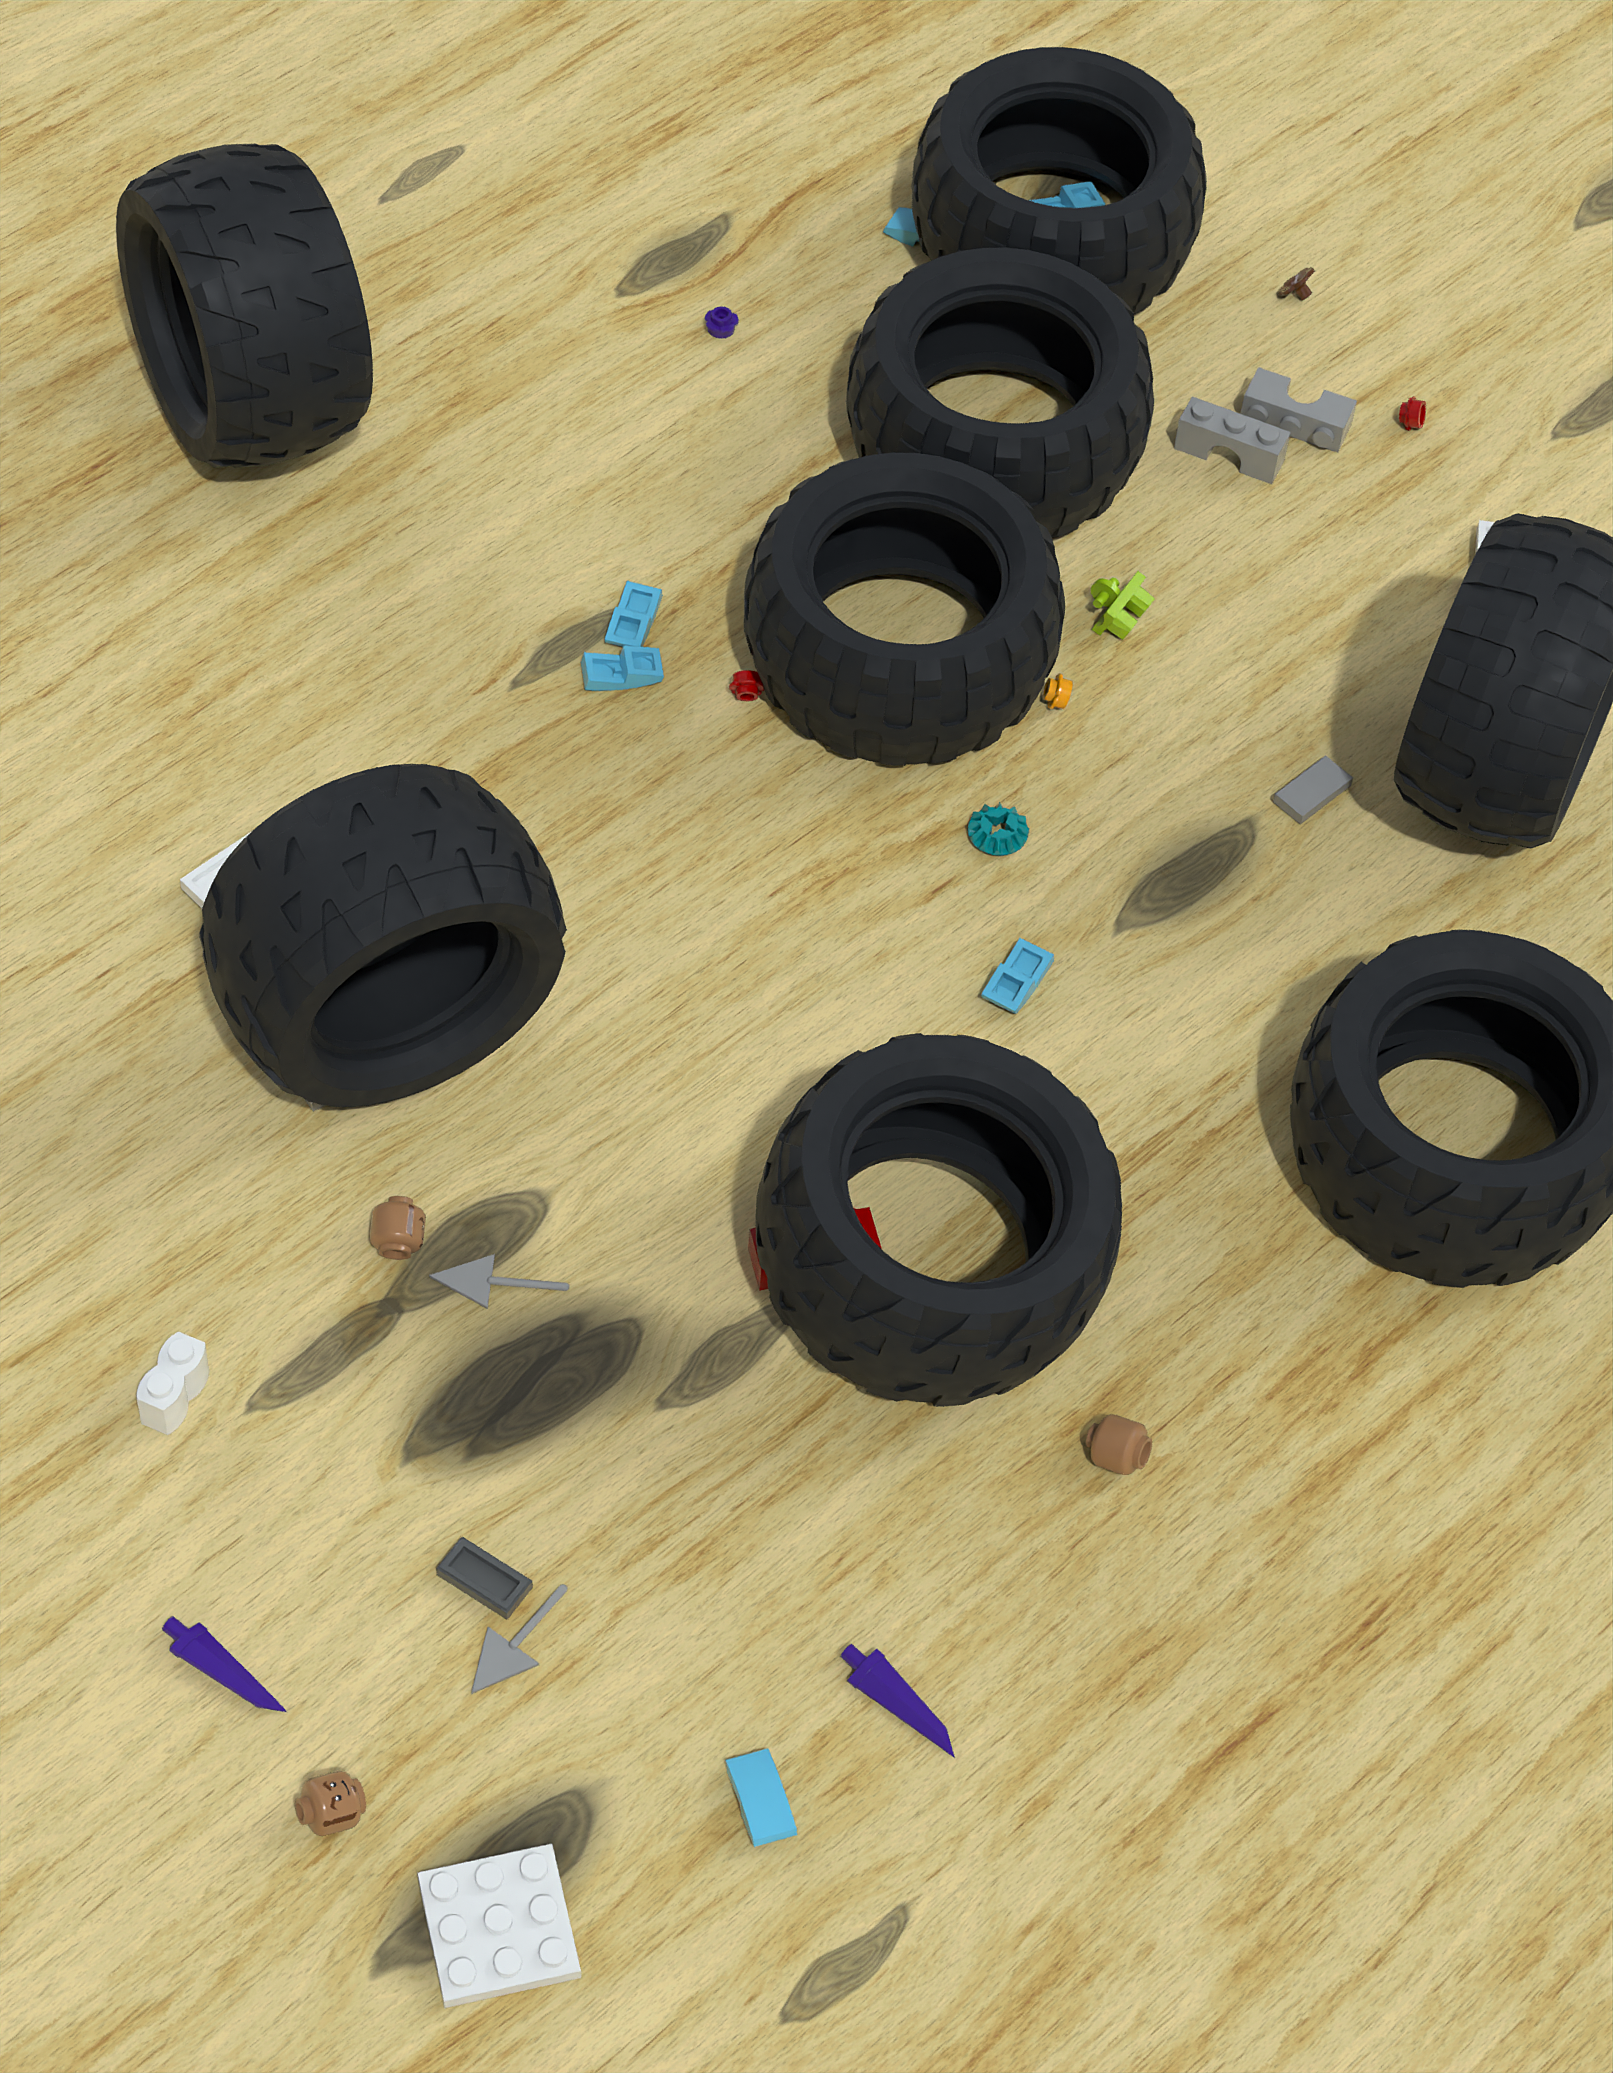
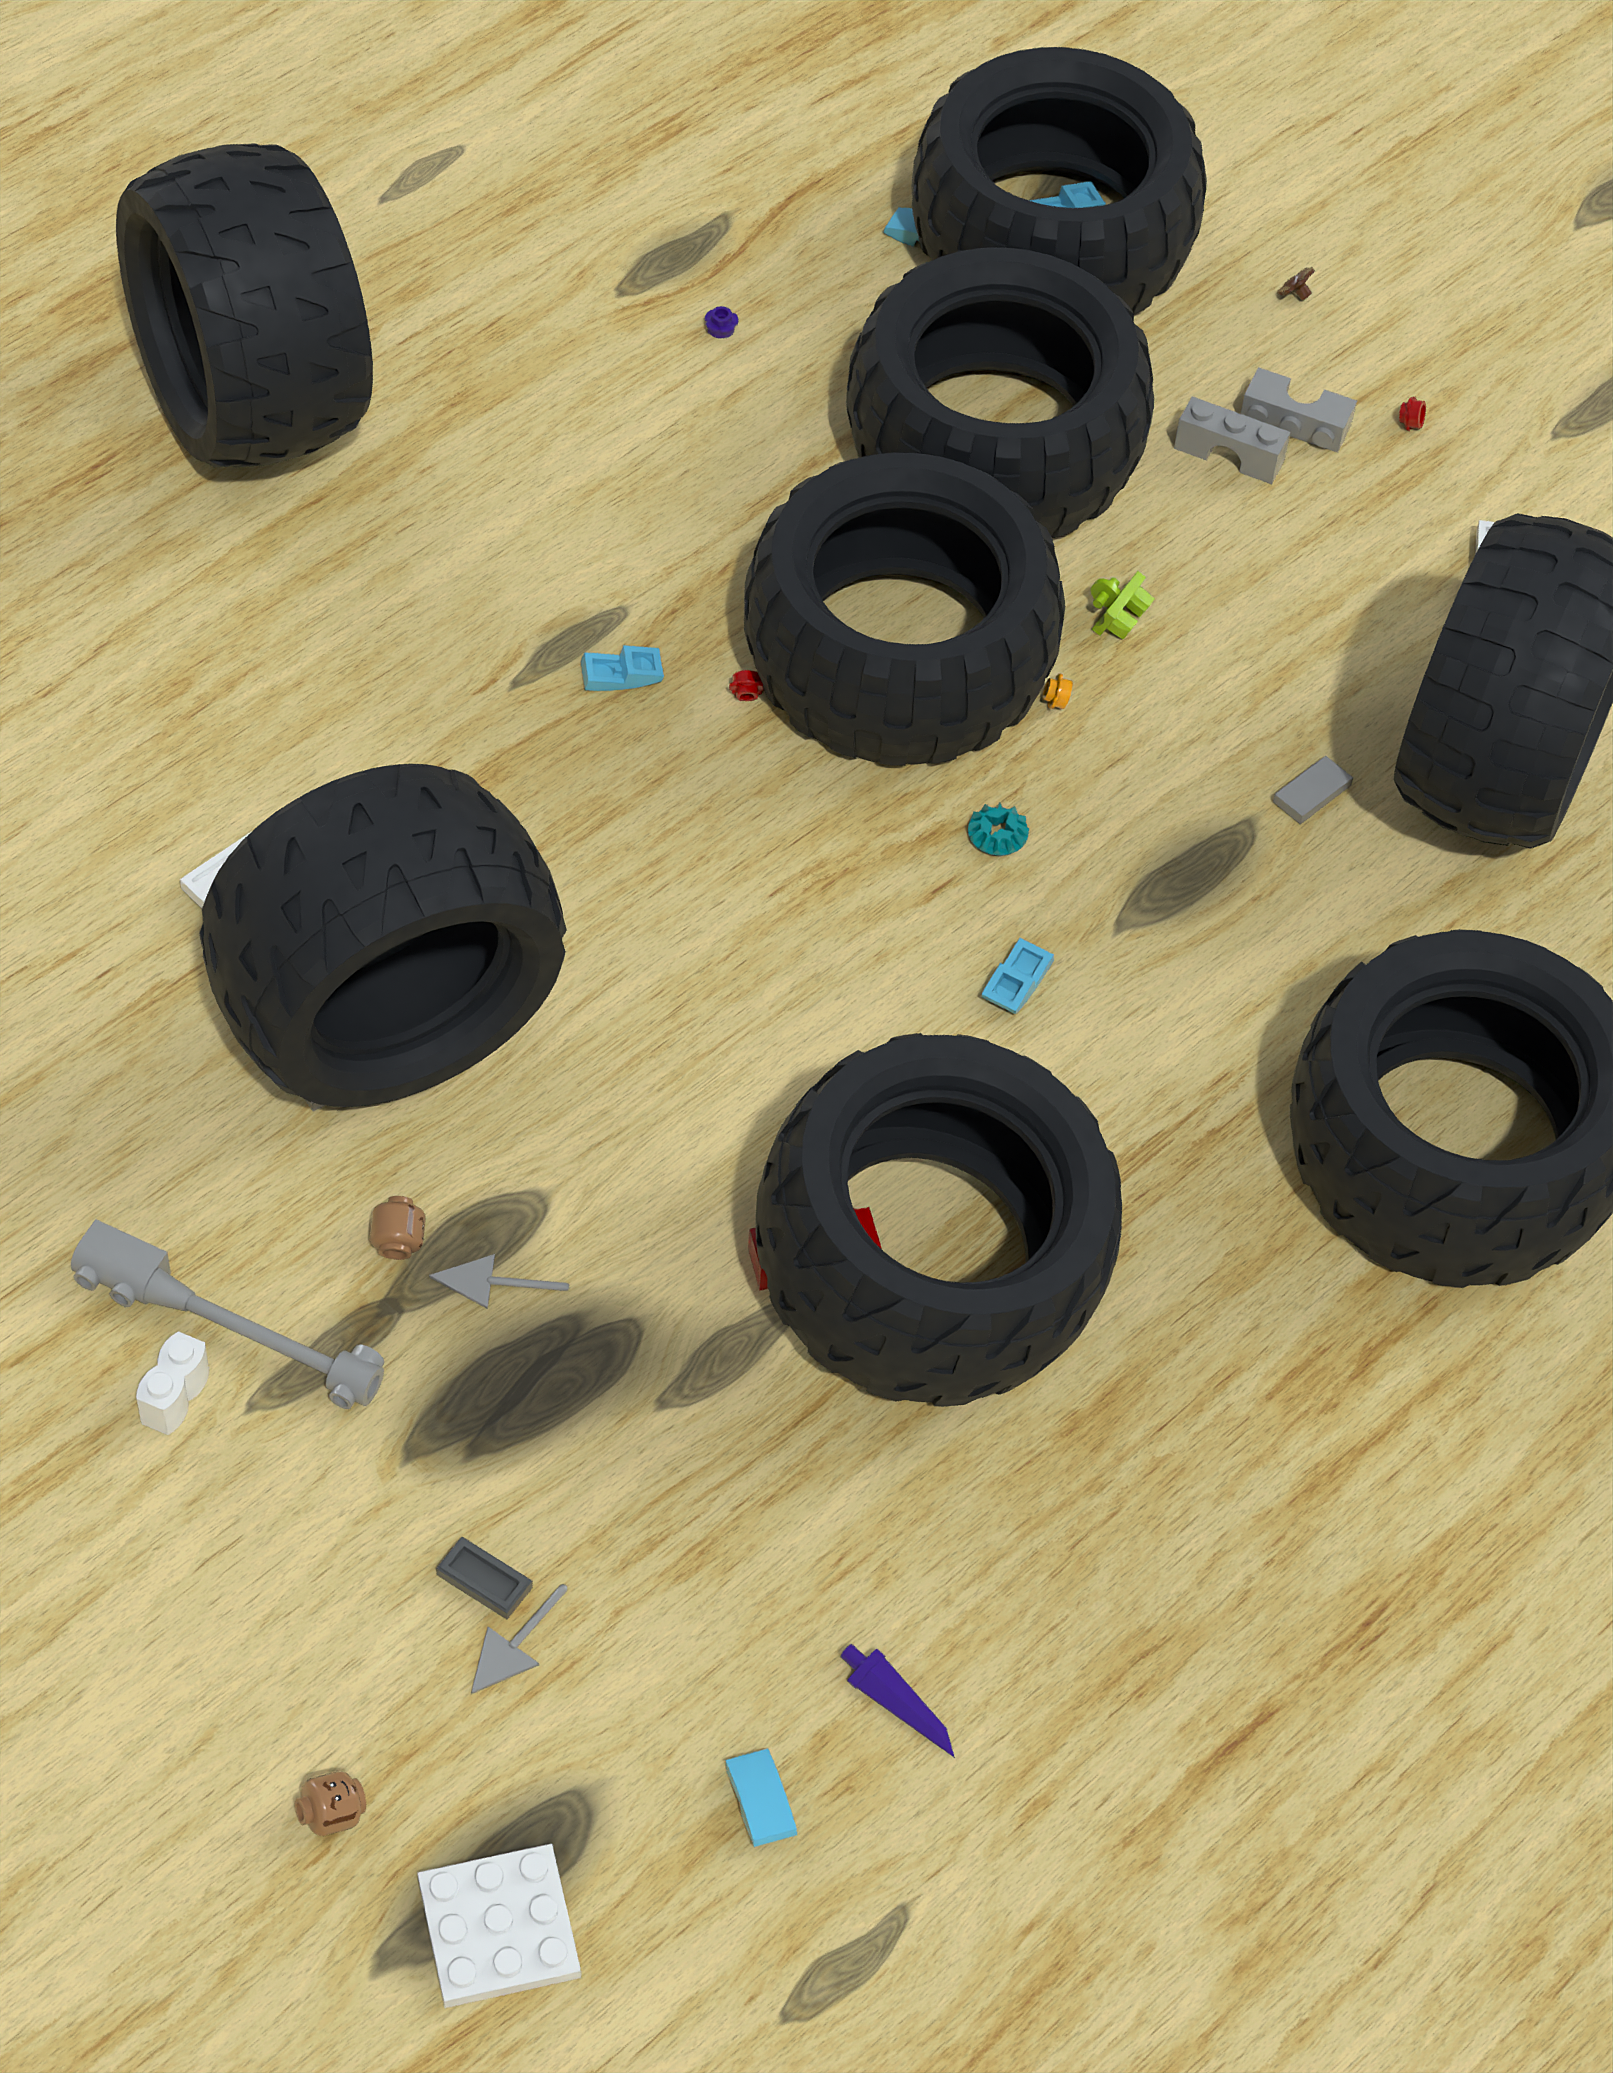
dark purple bar [162,1616,287,1712] -> none
medium azure slope [604,581,663,647] -> none
medium nougat head [1086,1414,1152,1475] -> none
none -> light grey bar [71,1219,384,1409]

